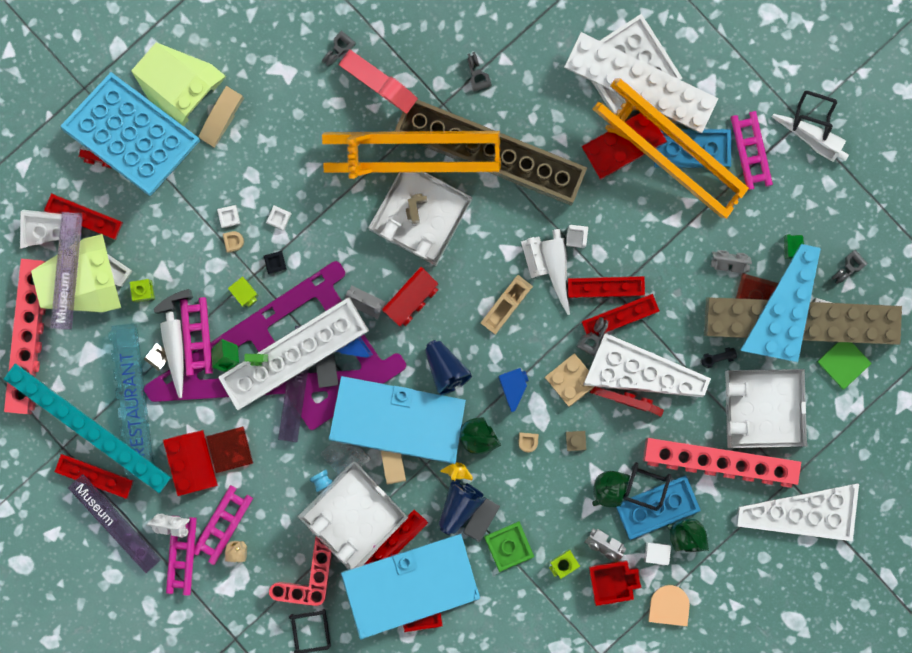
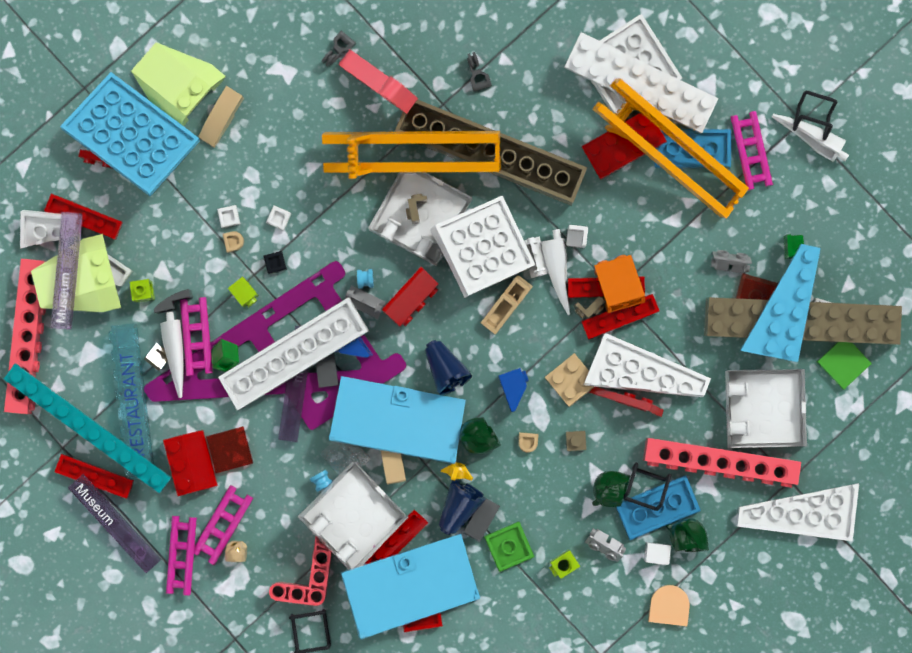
white hinge [147,514,190,538] -> none
bright green plate [244,354,268,366] -> none
dark grey piece [576,317,608,356] -> none
red piece [588,560,642,606] -> none
black bar [700,347,737,368] -> none
dark grey piece [832,250,868,284] -> none
none -> medium azure wheel [357,269,374,289]
none -> white piece [430,196,535,298]
none -> dark tan bracket [574,296,605,319]
none -> orange panel [594,255,645,313]

